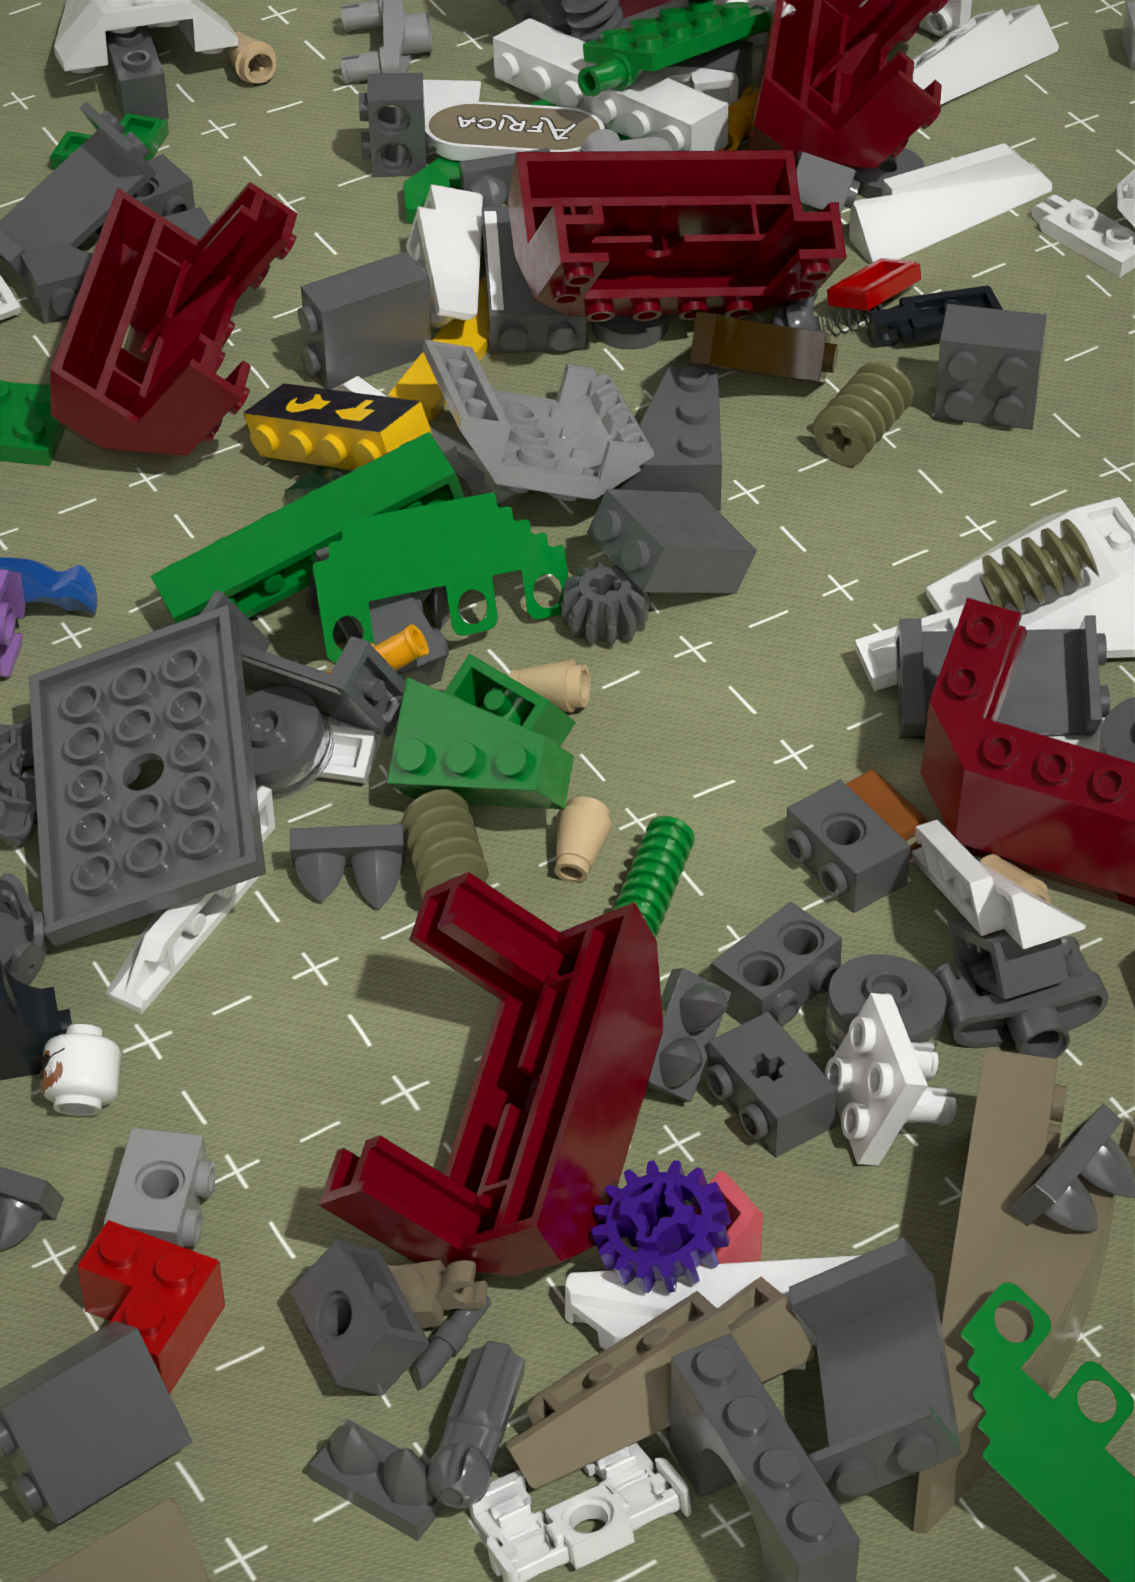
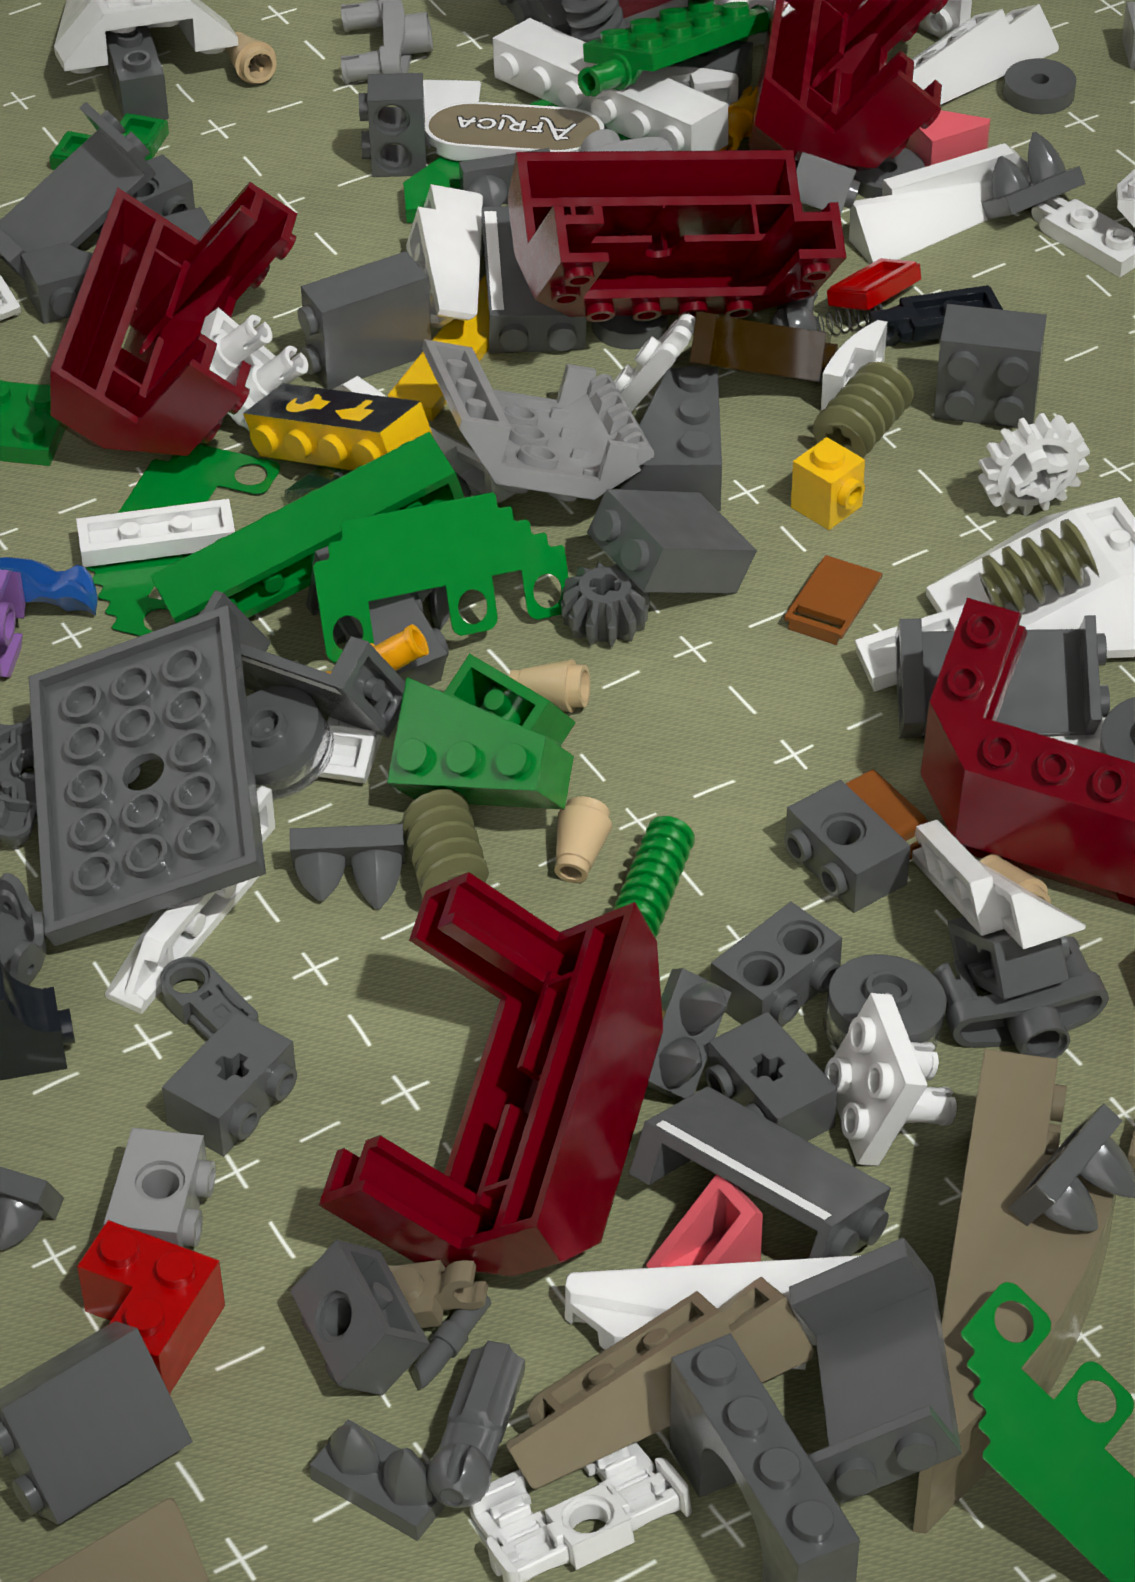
white head [40,1024,121,1116] -> none
dark purple gear [592,1160,731,1293] -> none
none -> white plate [76,499,235,567]
none -> green piece [85,444,280,636]
none -> dark grey piece [161,957,259,1039]
none -> dark grey brick [162,1011,297,1157]
none -> white plate [201,308,308,432]
none -> white hinge [614,314,696,412]
none -> dark grey panel [629,1086,891,1258]
none -> dark orange piece [784,555,883,645]
none -> yellow brick [791,437,865,530]
none -> white slope [821,320,887,411]
none -> coral slope [905,110,990,167]
none -> white gear [978,413,1090,516]
none -> dark grey tile [981,132,1086,220]
none -> dark grey piece [1003,58,1076,114]

